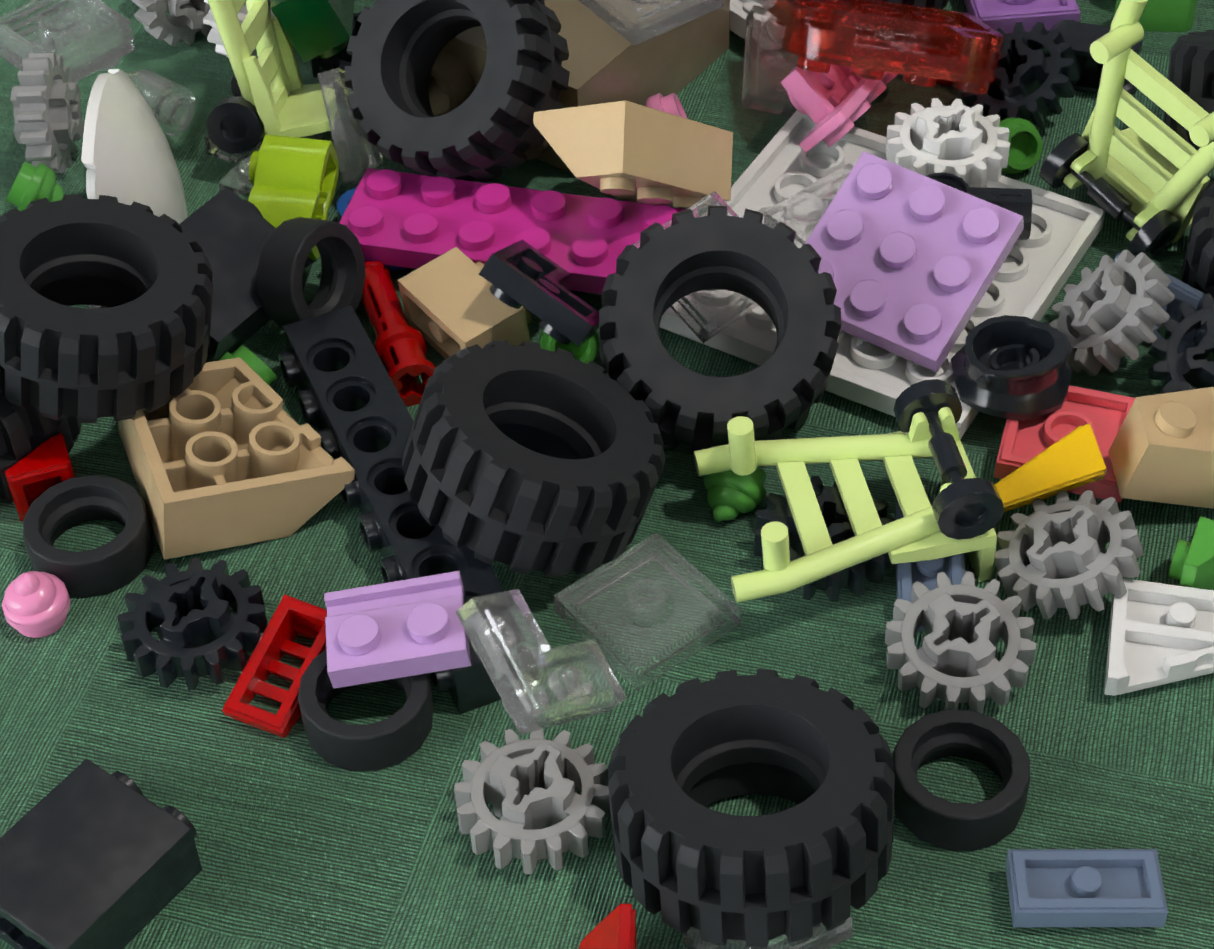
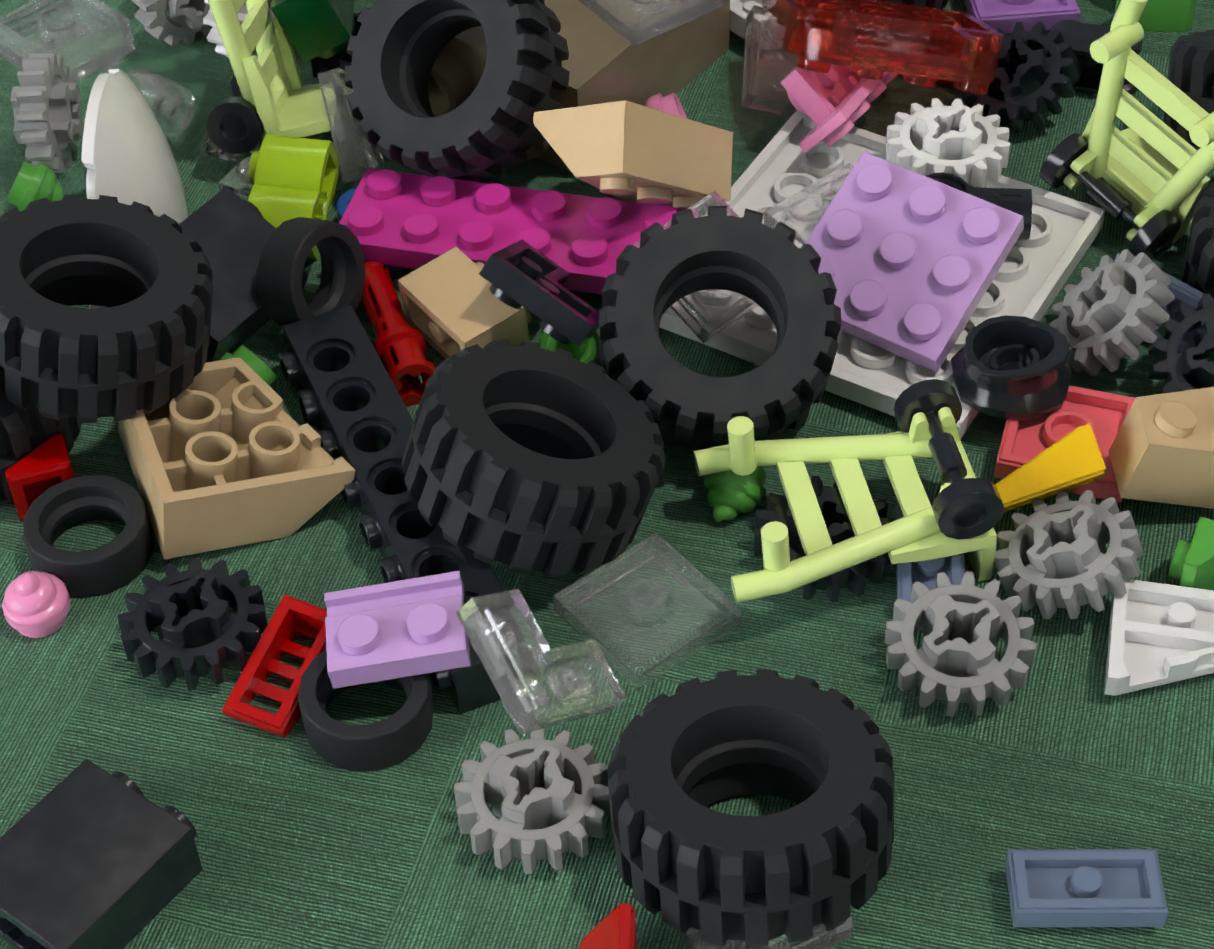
black tyre [893,709,1030,851] -> none
bright green plate [999,117,1043,174] -> none

